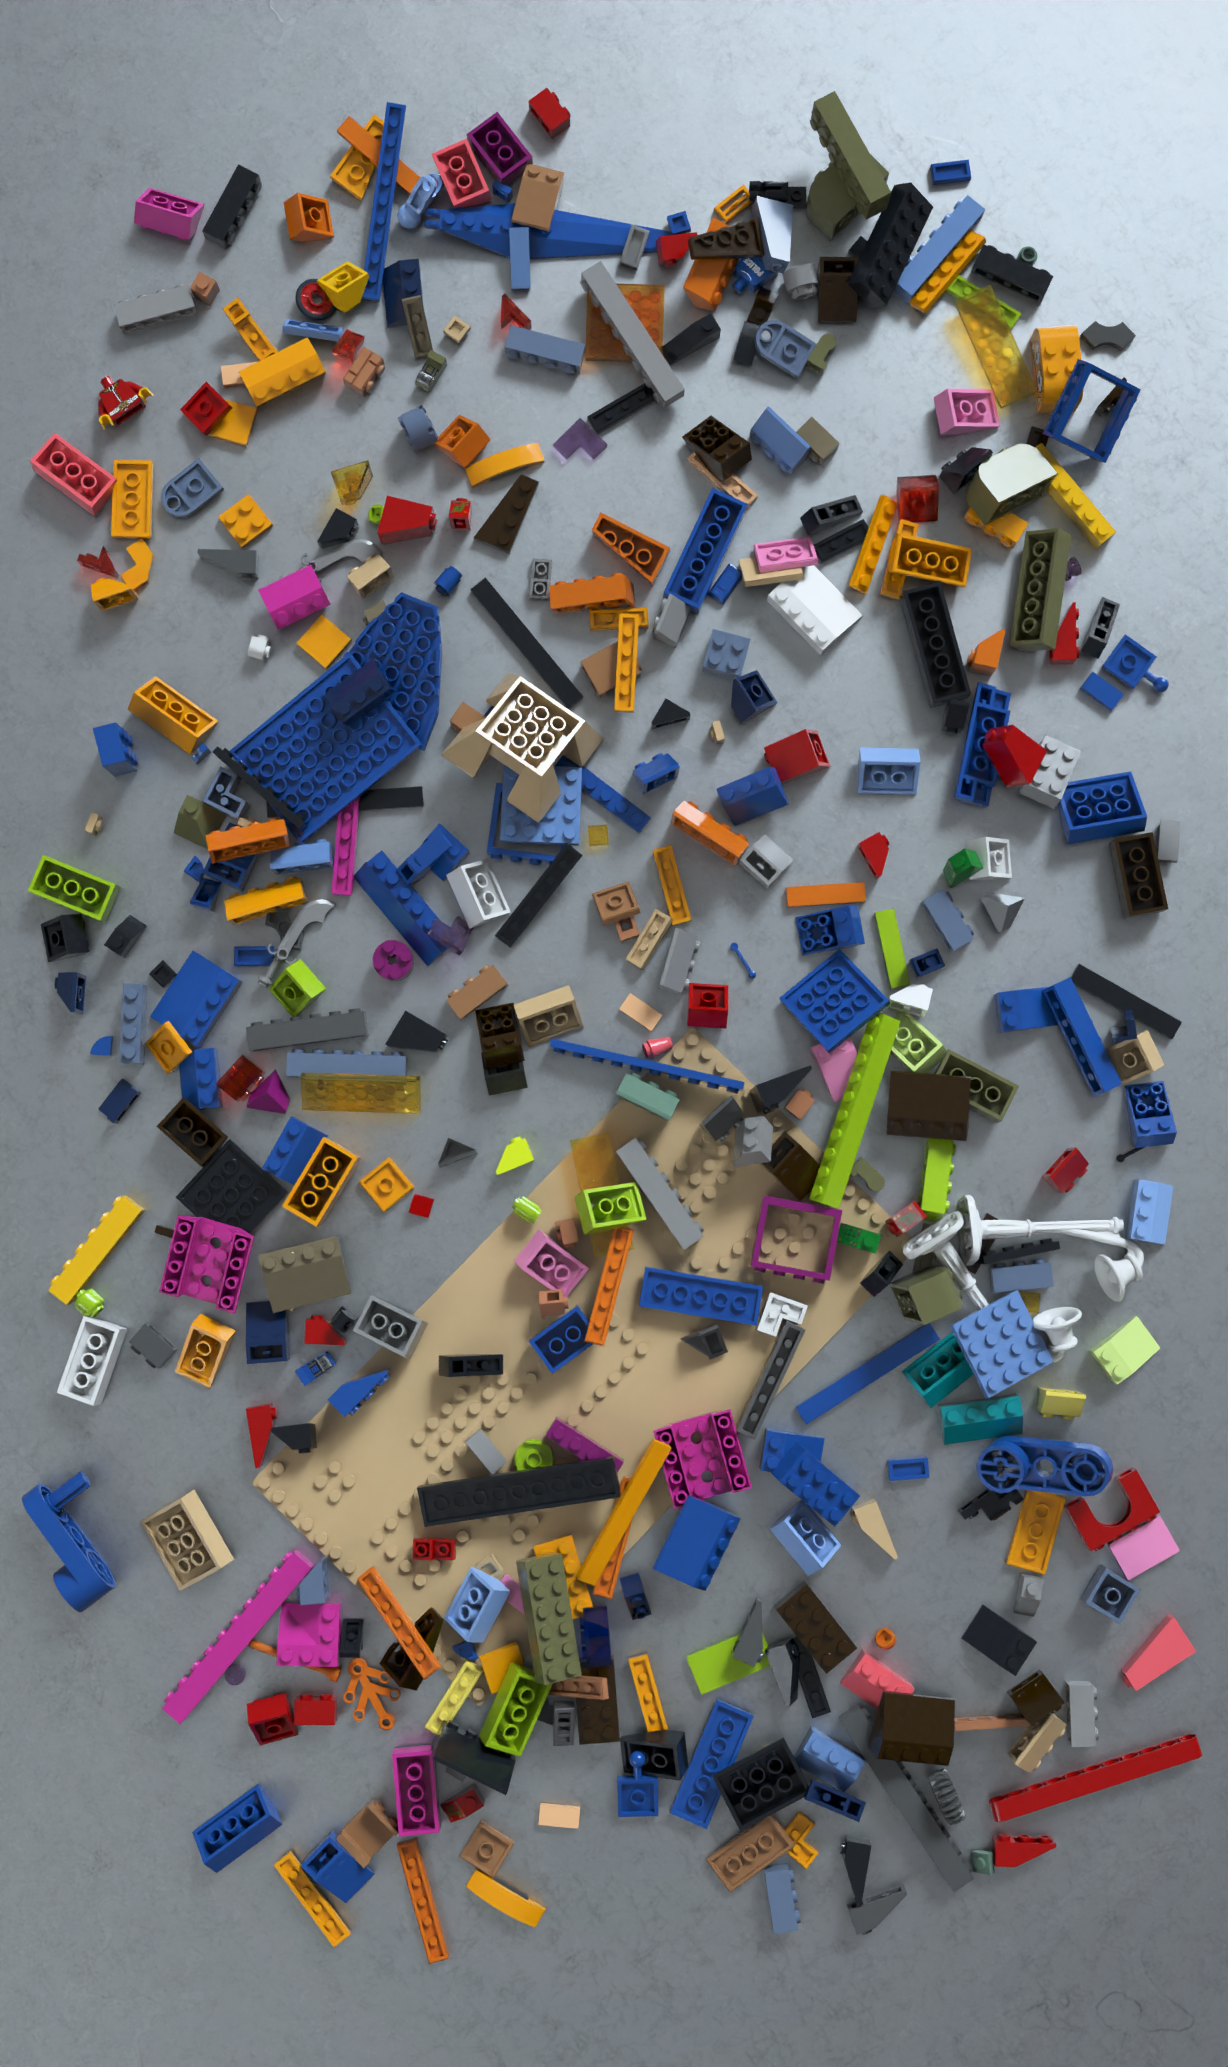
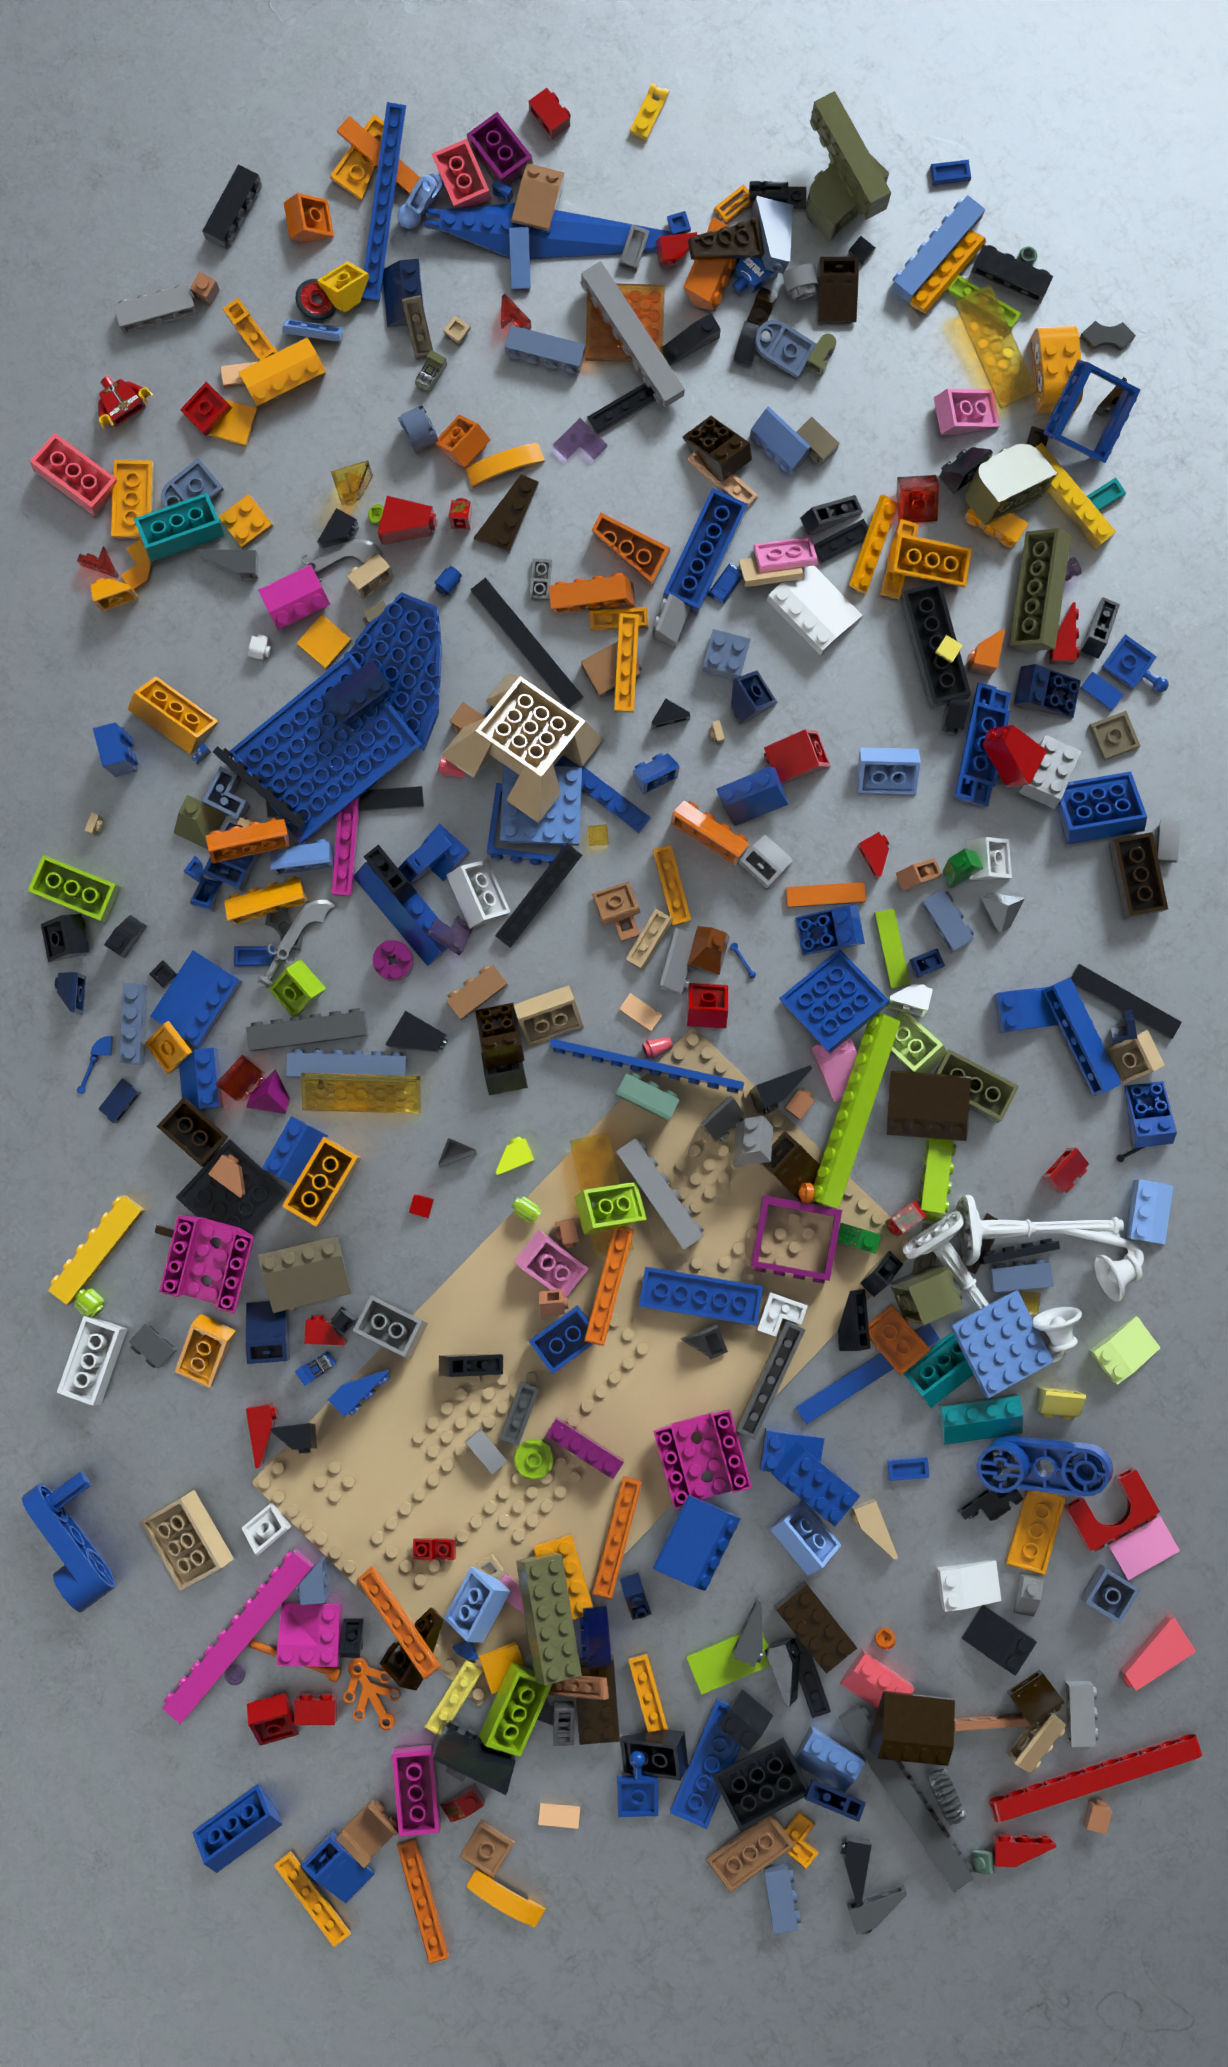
dark pink slope [134,187,204,240] -> none
clear red slope [332,330,365,365] -> none
nougat brick [343,347,385,396] -> none
light orange tile [359,1157,414,1213] -> none
black plate [417,1456,621,1527] -> none
light orange tile [576,1439,671,1586] -> none
black brick [847,182,933,307] -> none
olive leg [850,1157,885,1191] -> none
none -> blue hinge [77,1055,98,1094]
none -> teal slope [134,493,224,562]
none -> nougat slope [209,1154,246,1198]
none -> white slope [242,1503,292,1556]
none -> black slope [363,844,417,904]
none -> coral cone [437,757,466,778]
none -> dark grey plate [500,1382,539,1446]
none -> yellow plate [630,83,670,141]
none -> dark orange slope [688,926,730,975]
none -> black slope [716,1689,773,1752]
none -> orange tile [799,1183,814,1203]
none -> black slope [838,1289,871,1351]
none -> orange tile [868,1305,931,1376]
none -> nougat slope [896,858,942,891]
none -> light yellow tile [935,635,963,663]
none -> white slope [936,1560,1001,1612]
none -> dark blue slope [1014,664,1081,718]
none -> nougat brick [1083,1799,1113,1835]
none -> teal tile [1087,478,1126,511]
none -> dark tan tile [1089,711,1141,761]

